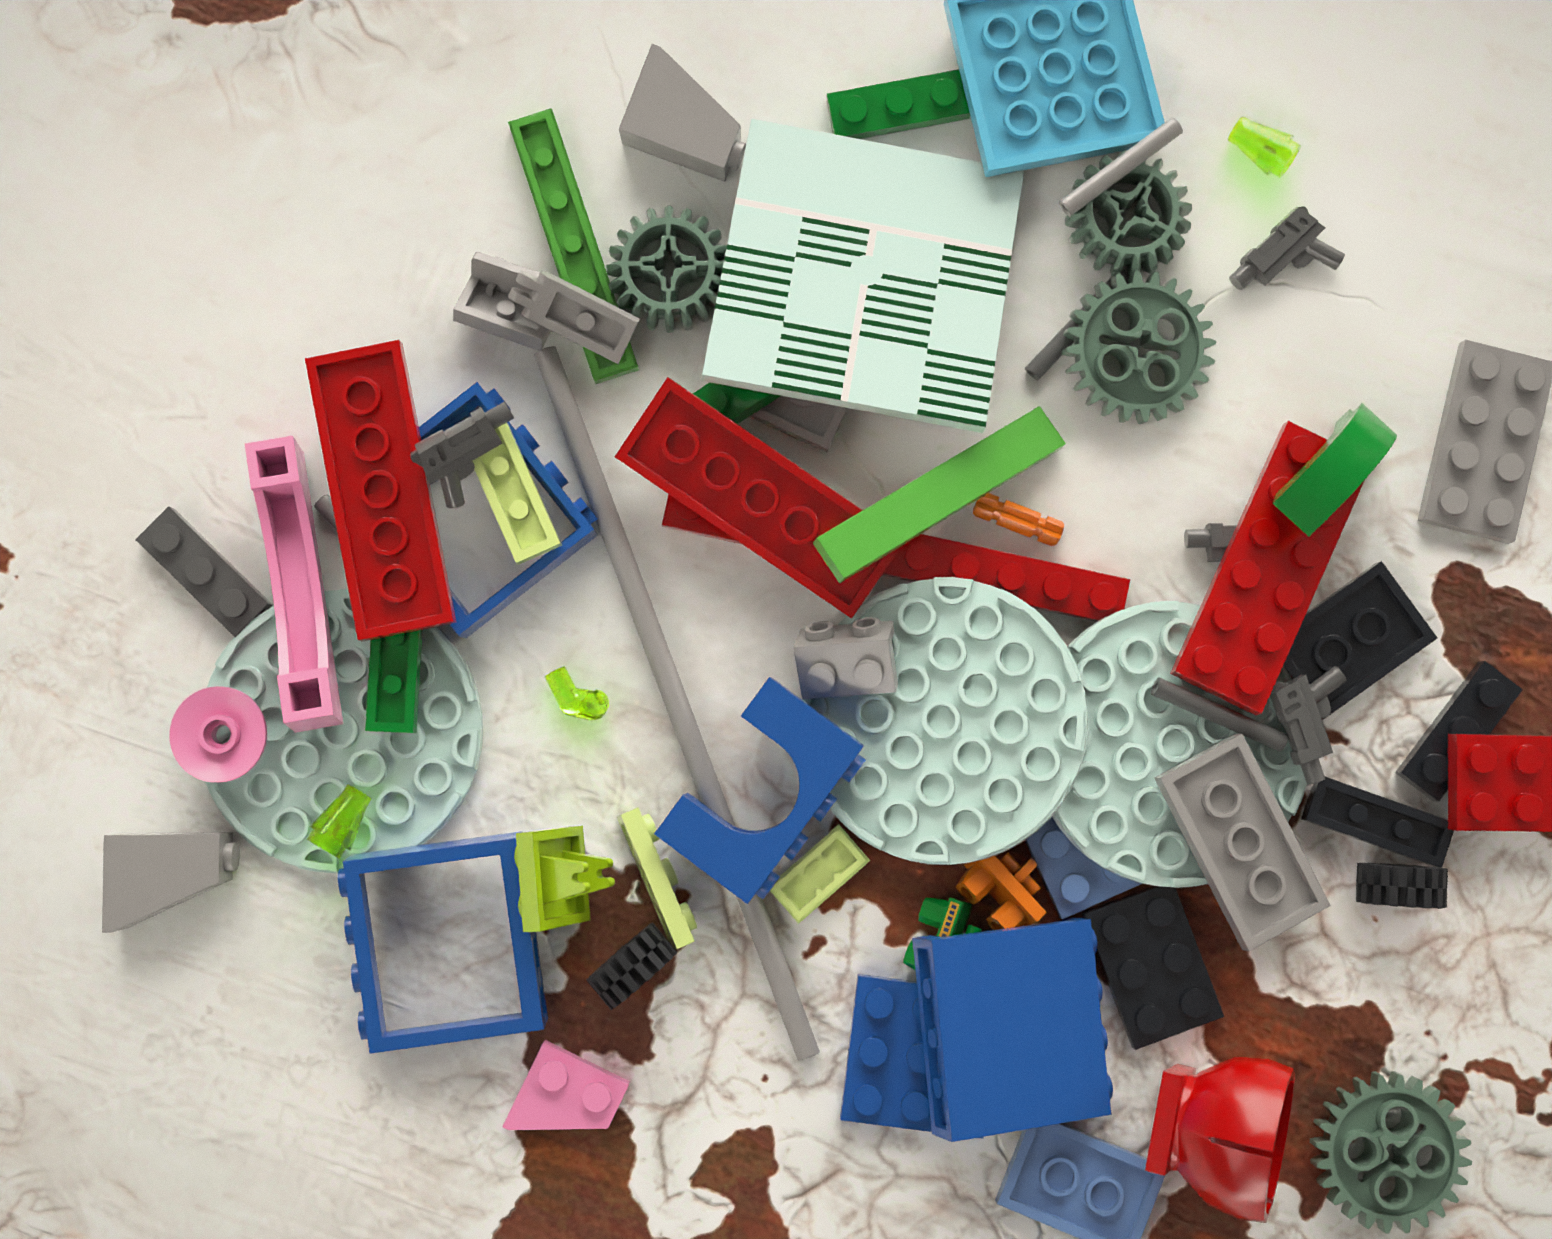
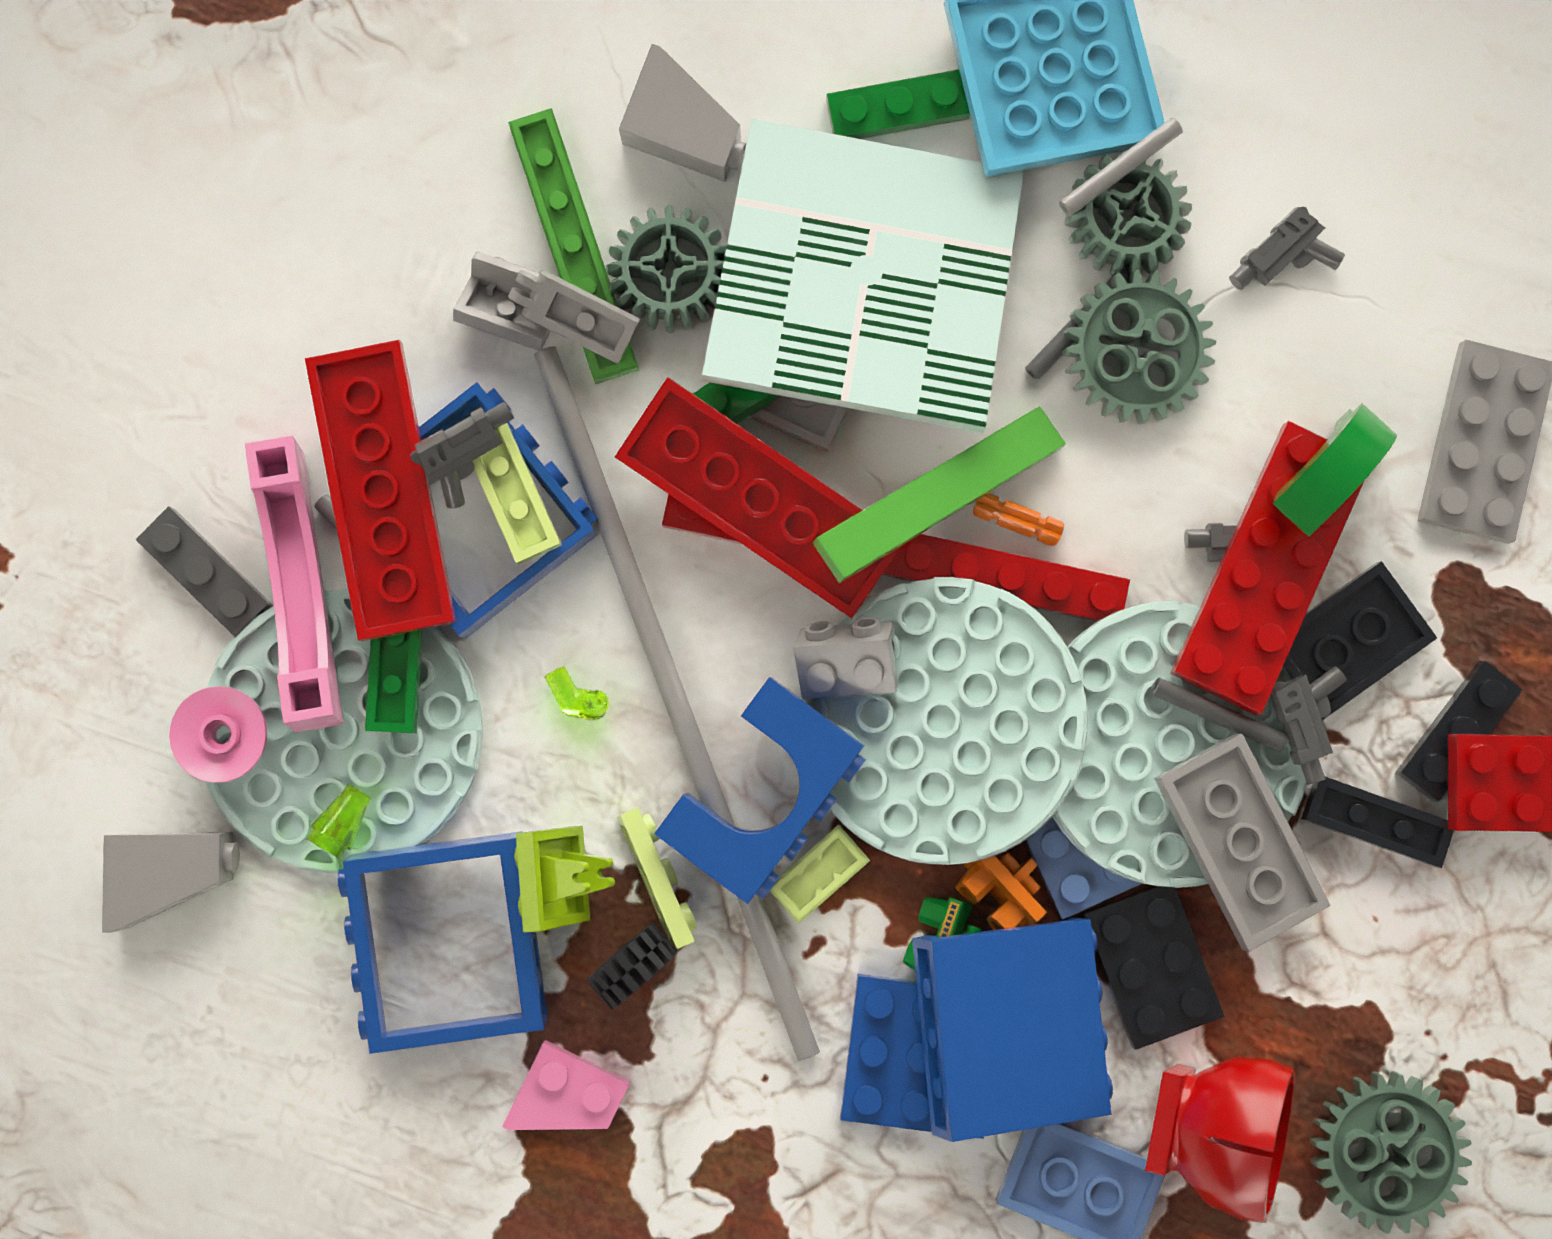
clear neon green cone [1227,116,1301,178] -> none
black tyre [1356,863,1448,909] -> none

